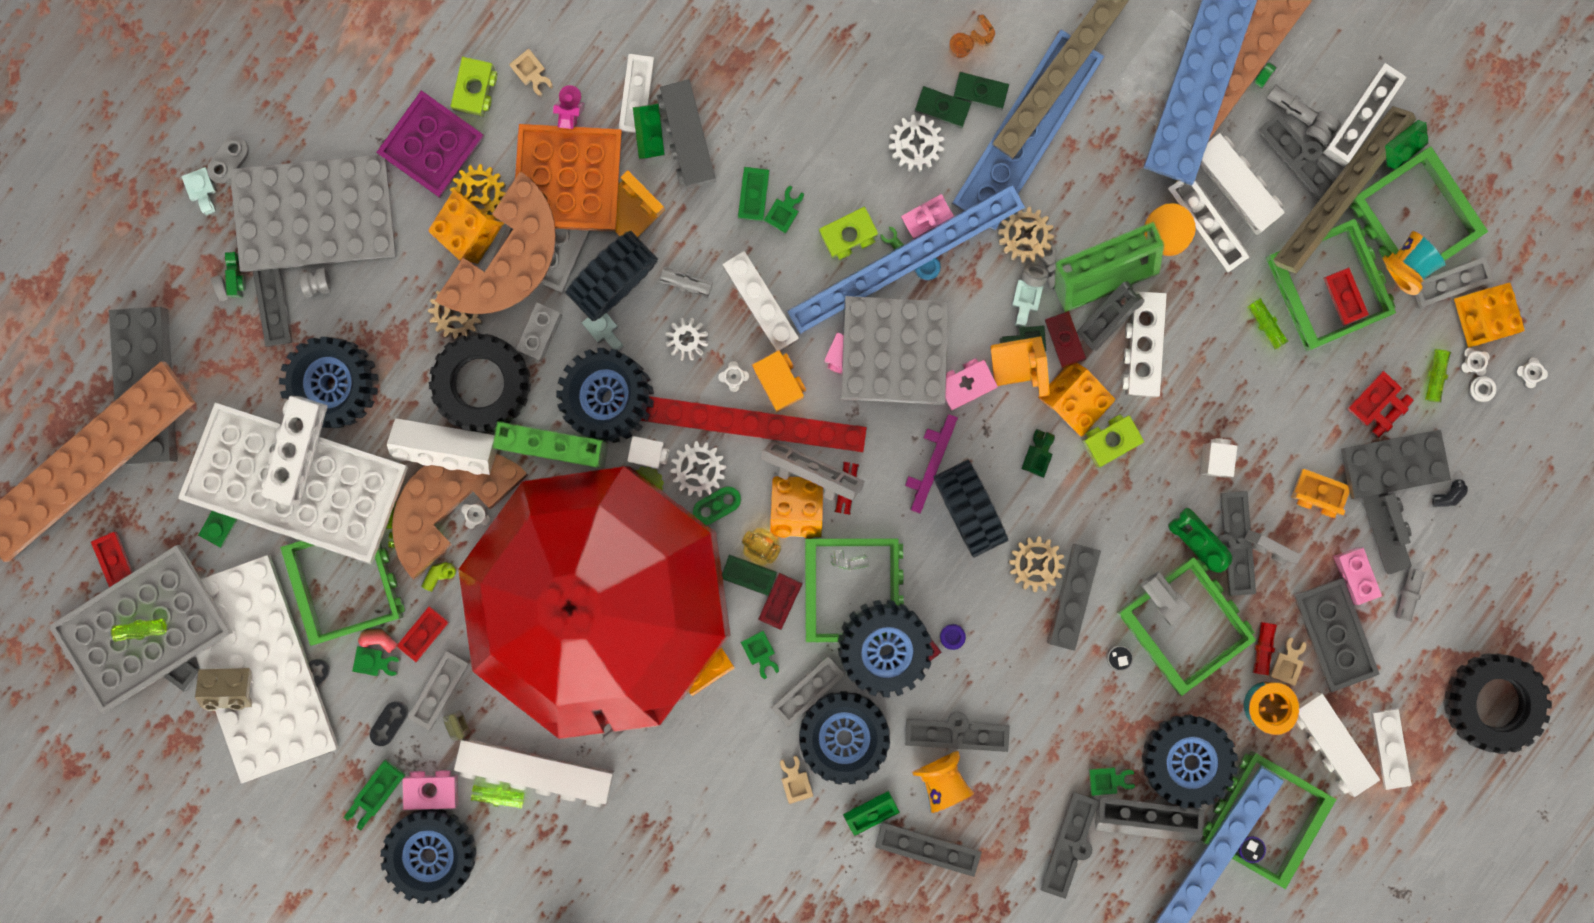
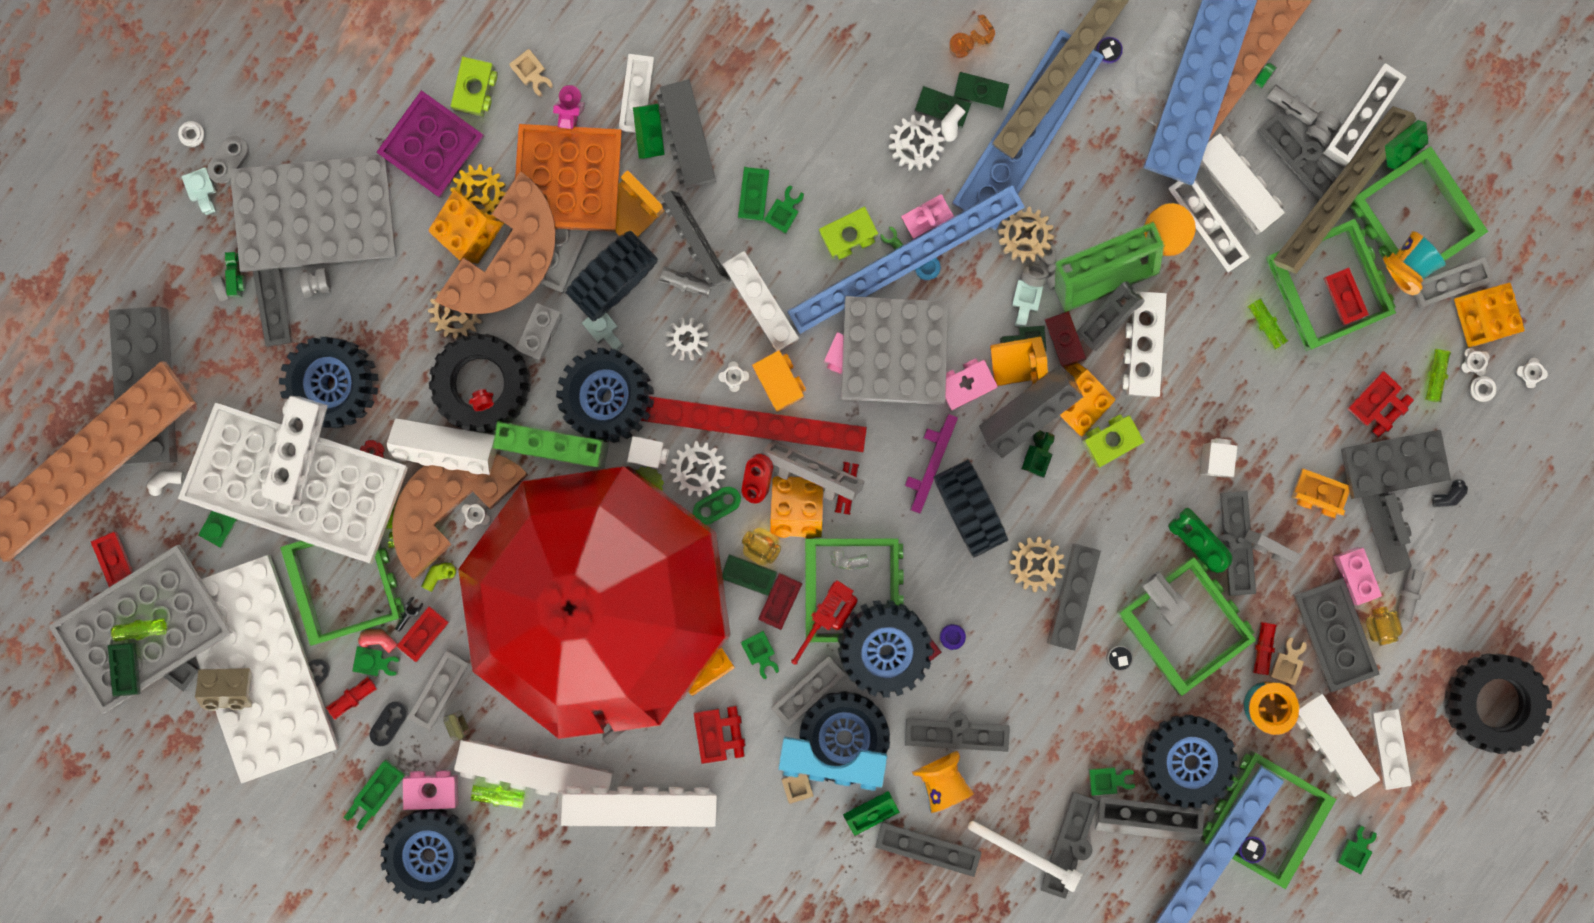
none -> dark green plate [107,642,141,697]
none -> white arm [147,470,184,496]
none -> white plate [178,121,205,147]
none -> red pin [326,676,377,720]
none -> red plate [360,440,385,458]
none -> black hand [395,597,423,632]
none -> red plate [469,389,494,411]
none -> white brick [557,786,717,827]
none -> dark grey plate [662,190,731,286]
none -> red plate [693,706,746,764]
none -> red plate [741,454,773,504]
none -> medium azure arch [778,736,887,791]
none -> red piece [791,580,858,665]
none -> white arm [941,104,965,142]
none -> white piece [968,821,1083,892]
none -> dark grey brick [979,365,1083,458]
none -> tile [1096,37,1123,64]
none -> green plate [1336,825,1377,875]
none -> clear yellow head [1365,606,1403,646]

